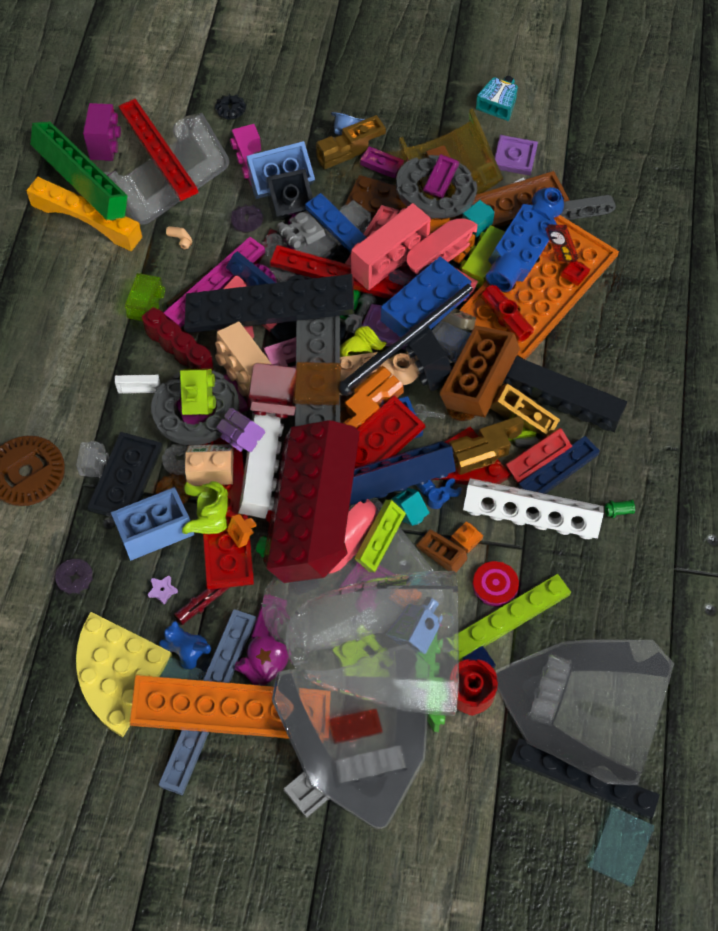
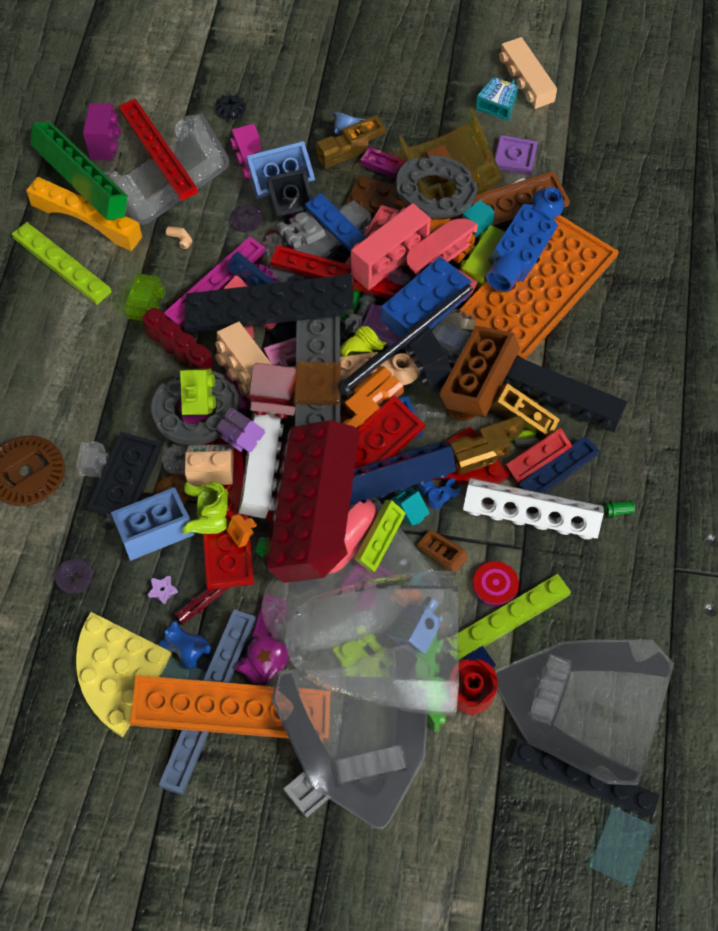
white tile [115,375,161,394] -> none
clear red tile [328,709,383,745] -> none
magenta tile [423,154,459,199] -> none
orange tile [451,521,483,554] -> none
red piece [481,285,534,342] -> none
tile [546,224,579,262] -> none
dark grey beam [560,195,616,220] -> none
red tile [561,259,590,286] -> none
none -> lime plate [12,222,112,305]
none -> light nougat brick [499,37,557,109]

